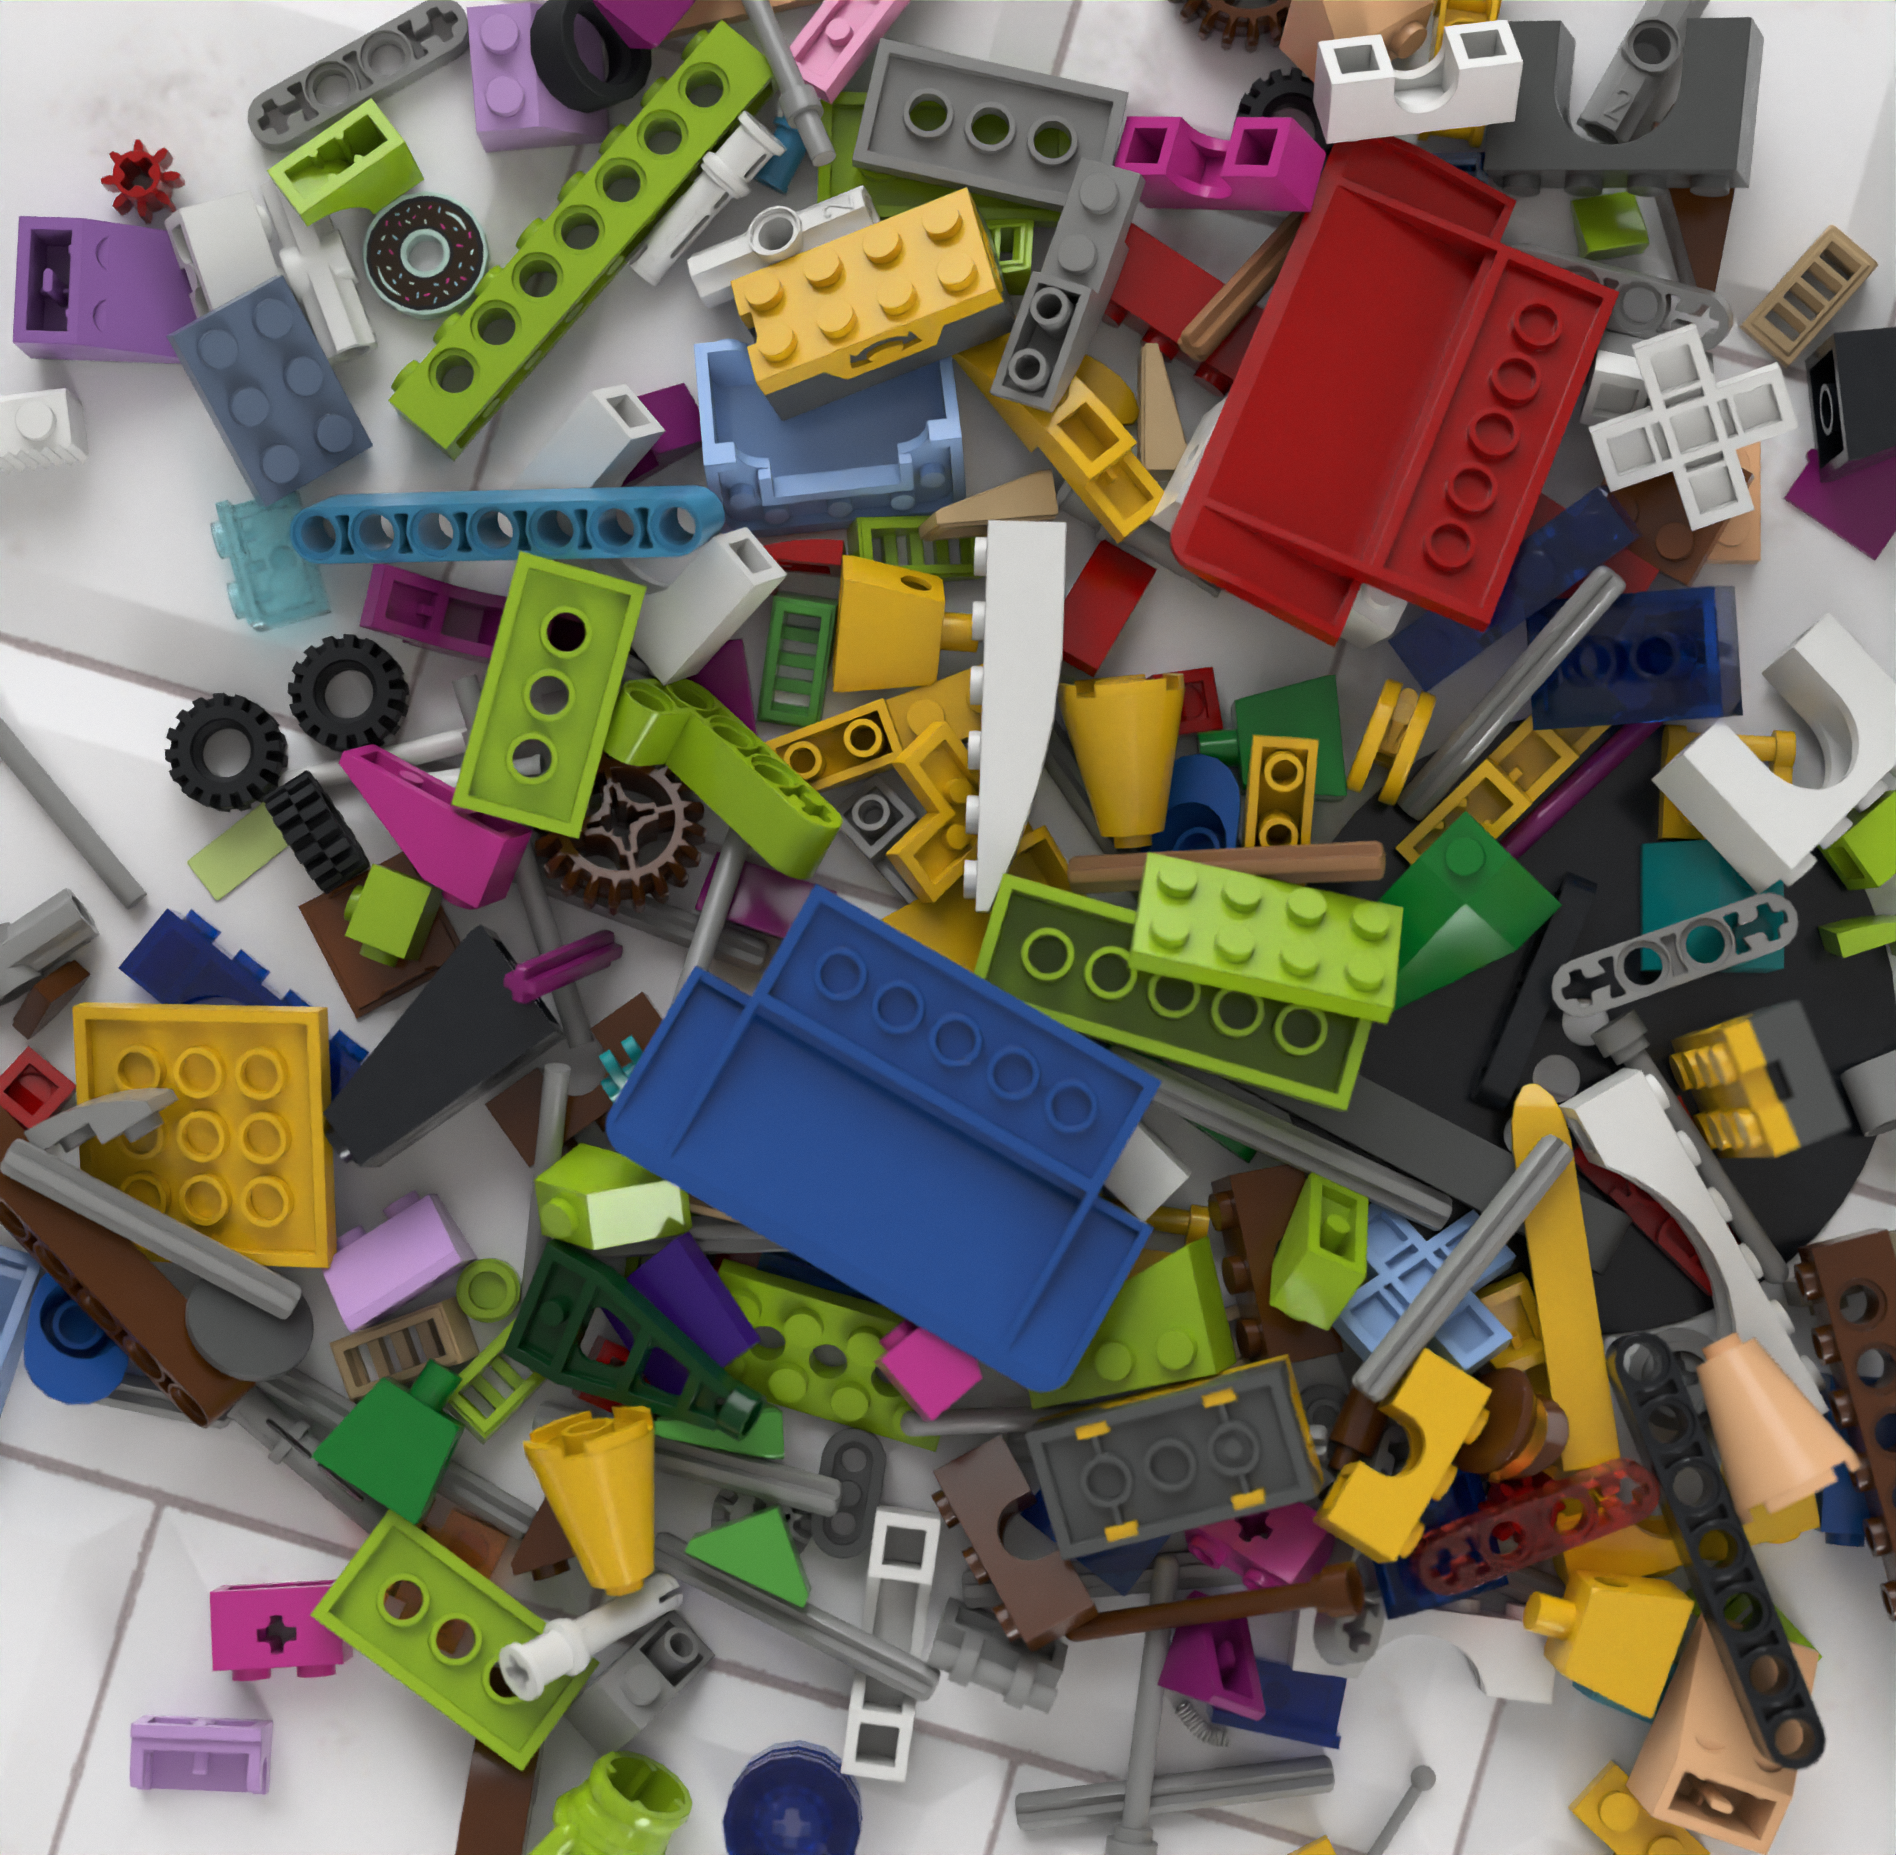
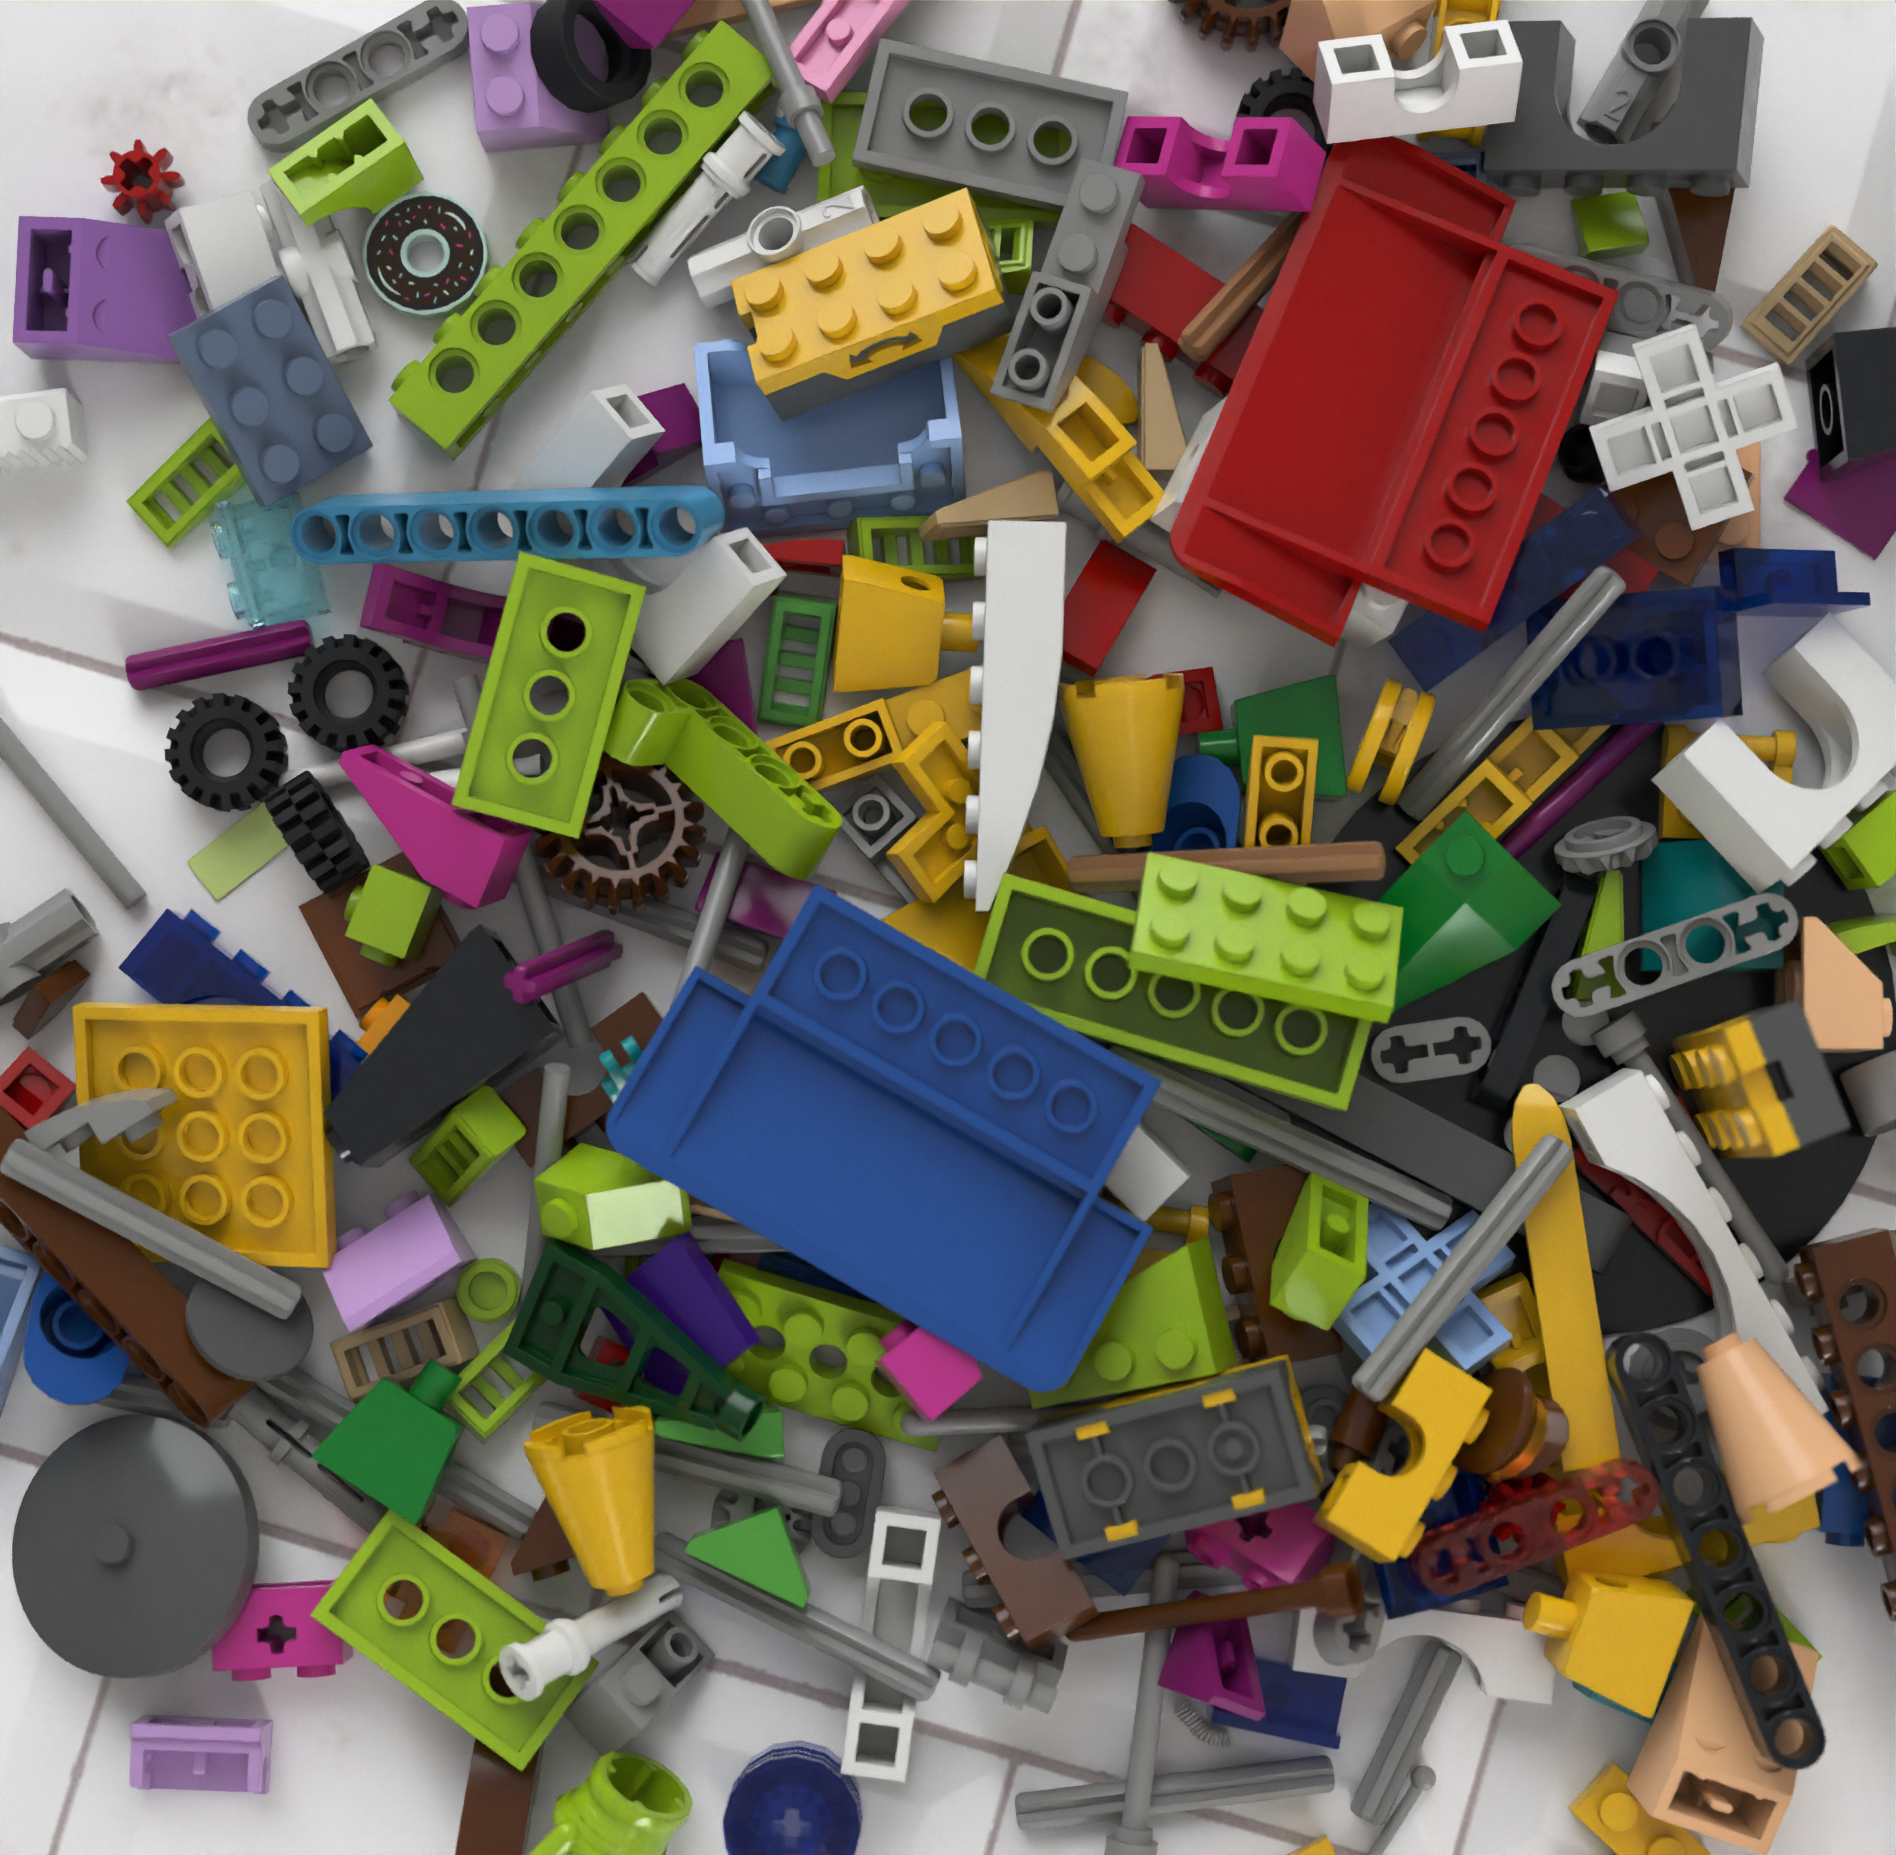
none -> dark grey dish [12,1415,259,1678]
none -> magenta axle [125,619,314,691]
none -> lime slope [126,418,246,548]
none -> light orange plate [356,994,412,1055]
none -> lime slope [408,1086,526,1208]
none -> light grey axle [1350,1640,1462,1826]
none -> light grey beam [1368,1017,1491,1084]
none -> light grey gear [1554,816,1659,875]
none -> black plate [1558,423,1605,485]
none -> lime slope [1566,870,1625,1002]
none -> clear blue panel [1718,548,1871,617]
none -> light nougat slope [1775,917,1893,1053]

